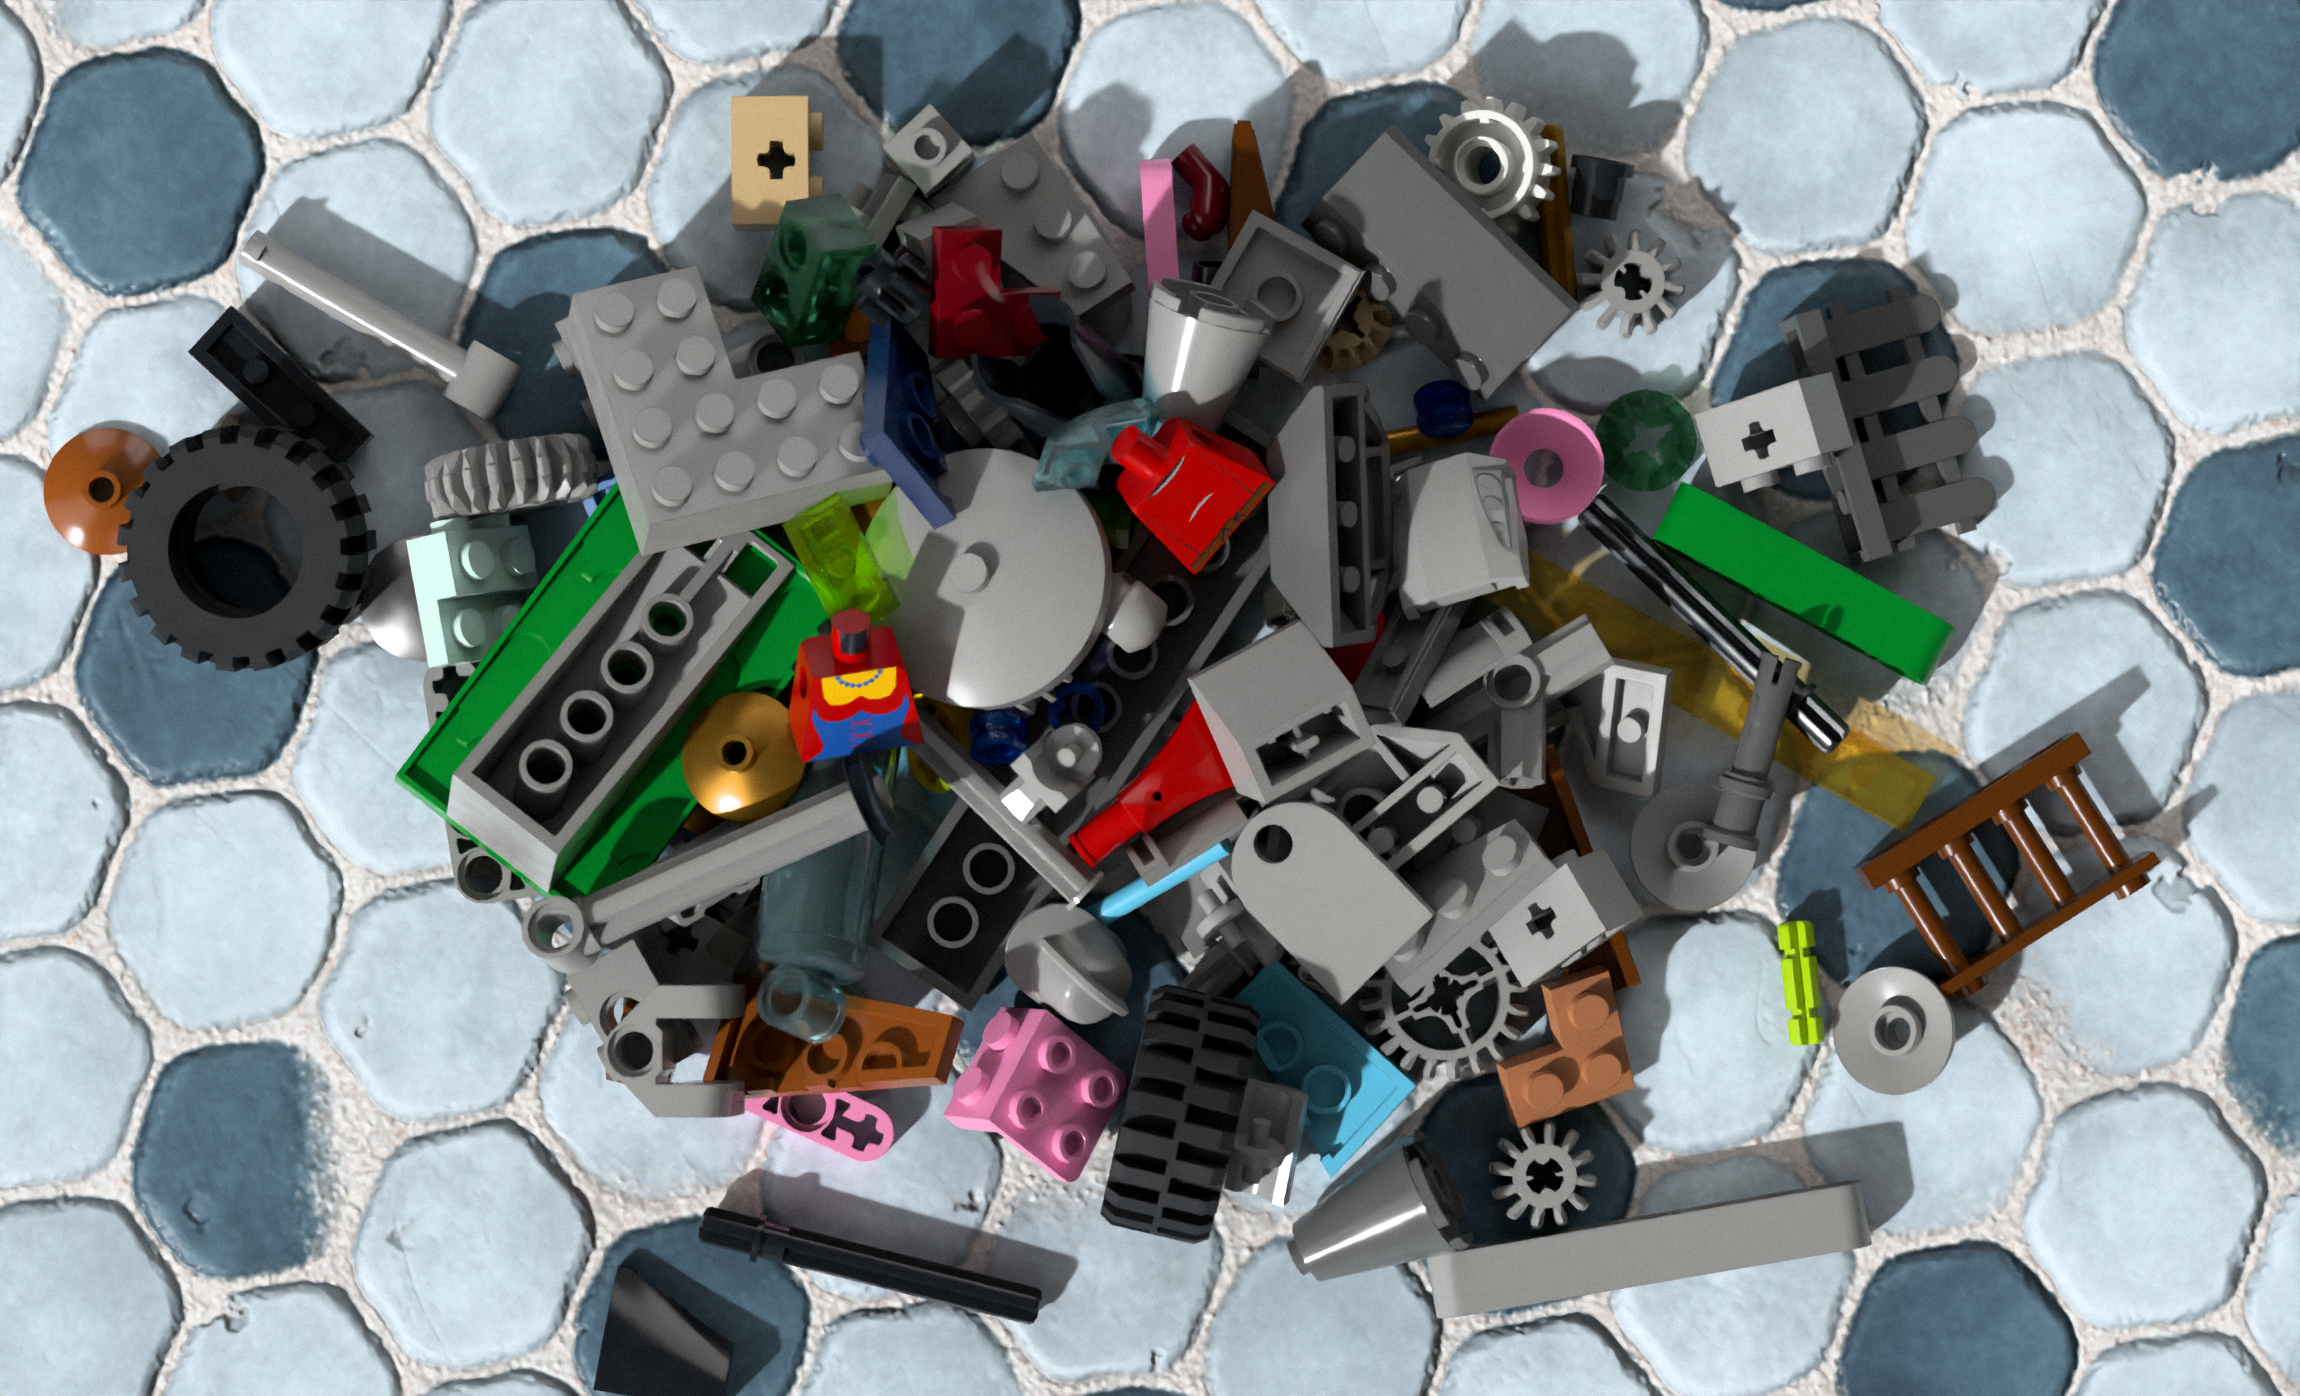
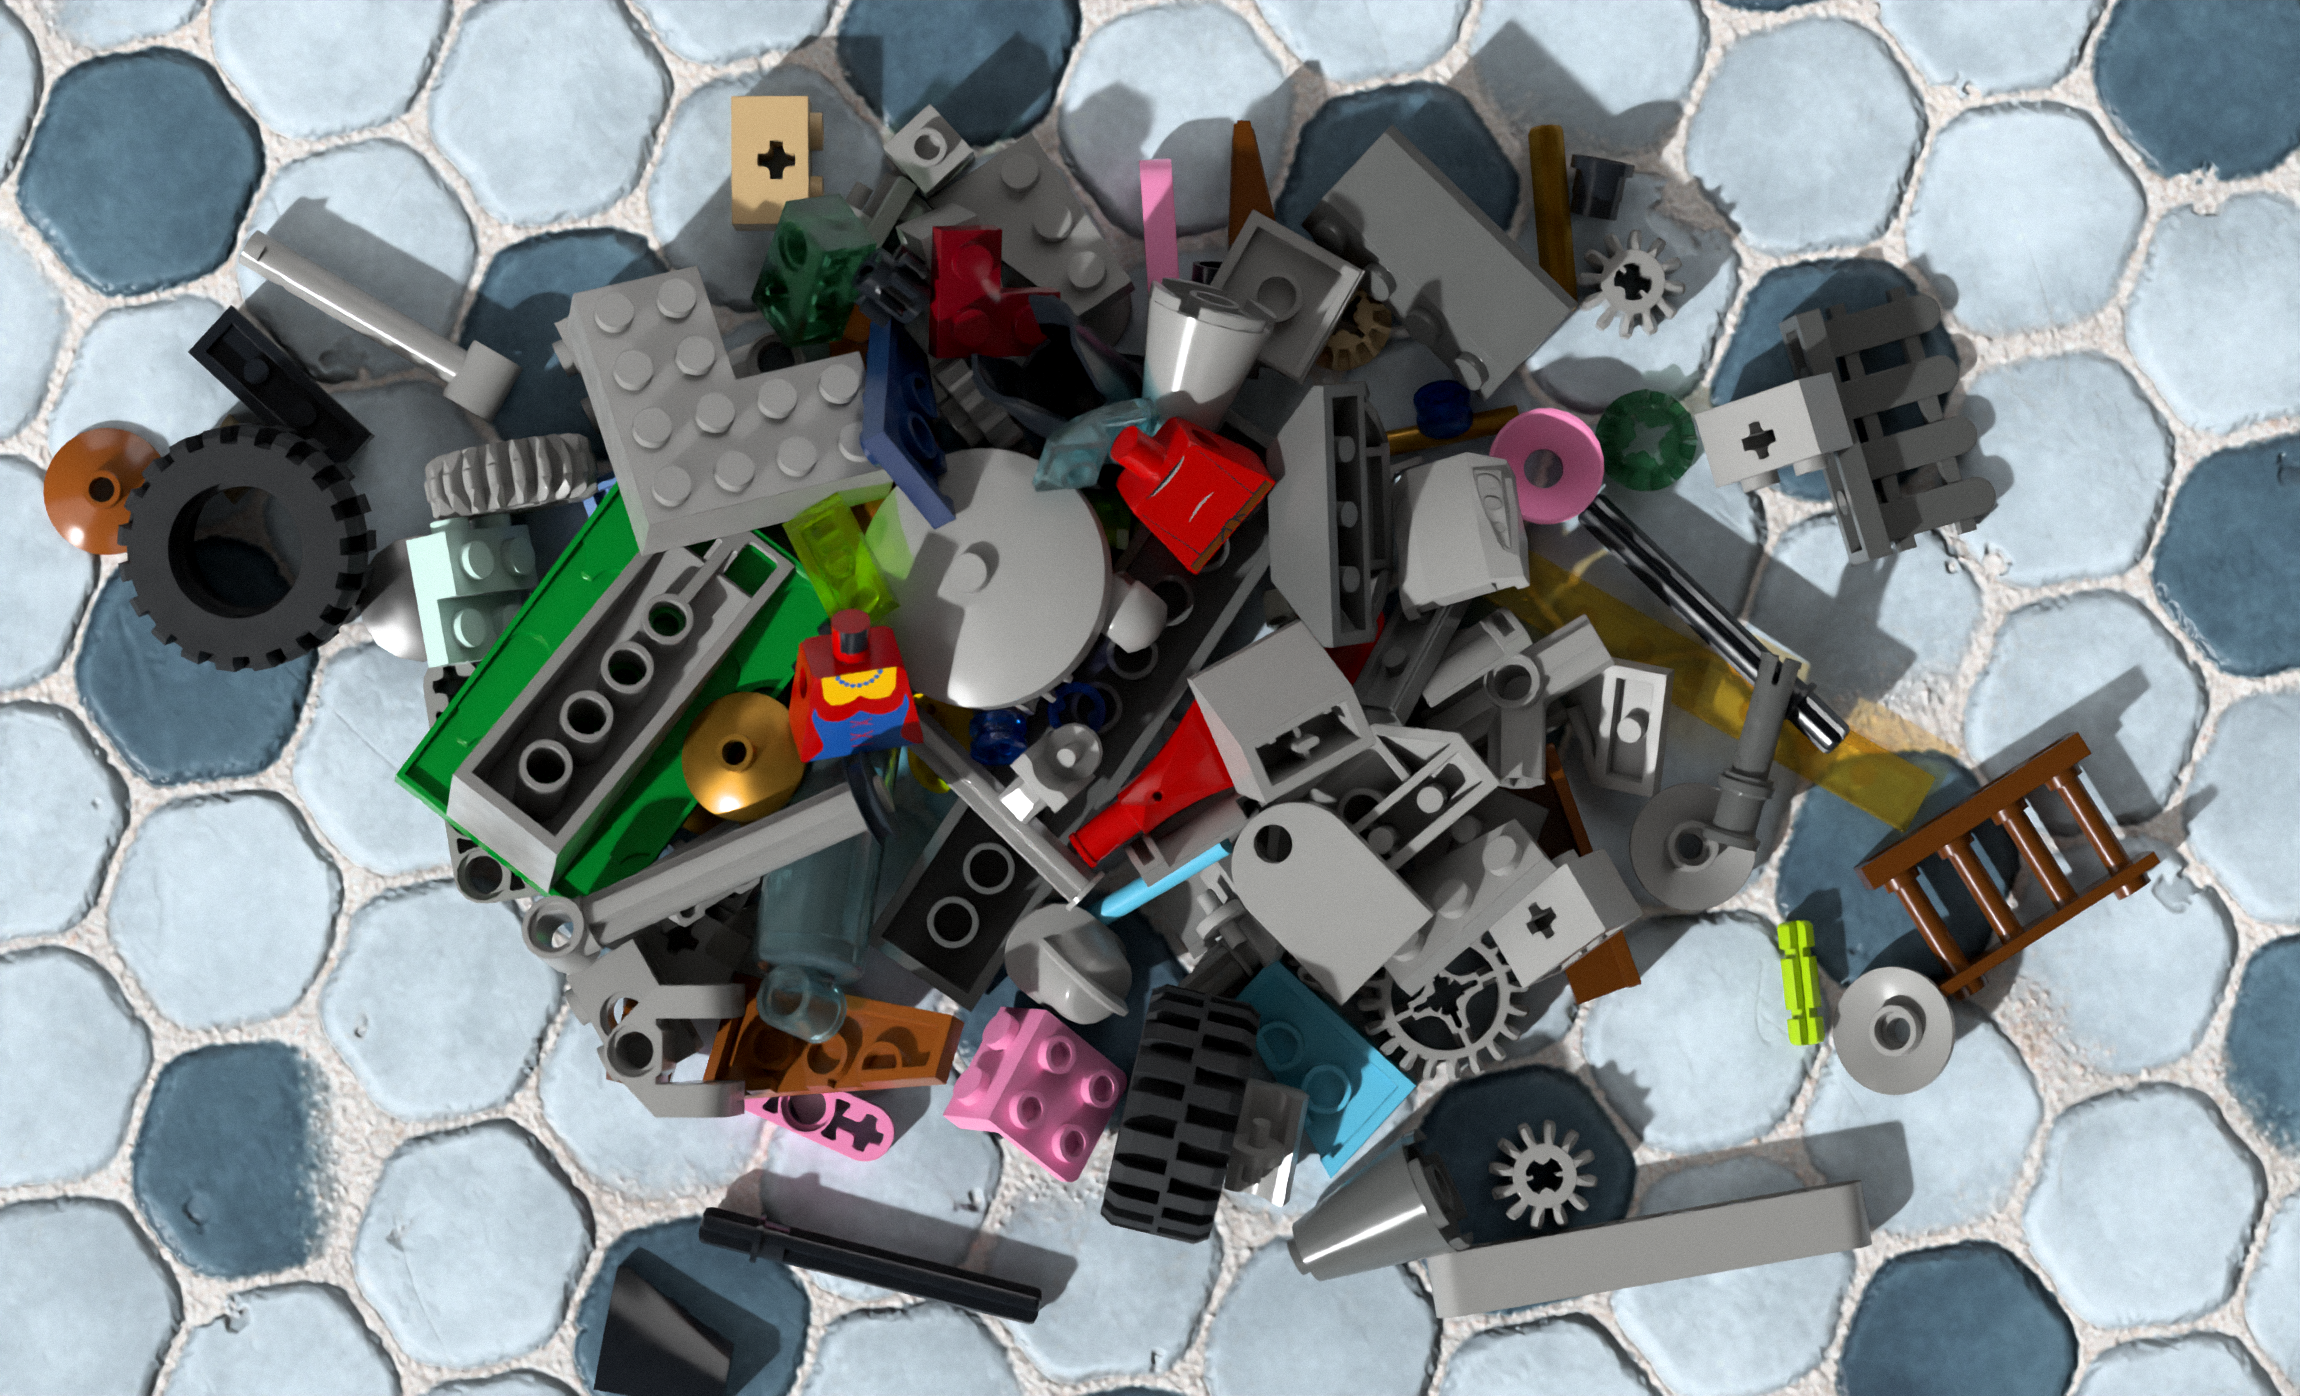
dark red arm [1171,143,1230,242] -> none
white gear [1424,97,1561,235] -> none
nougat plate [1496,965,1635,1128] -> none
green beam [1651,482,1957,686] -> none

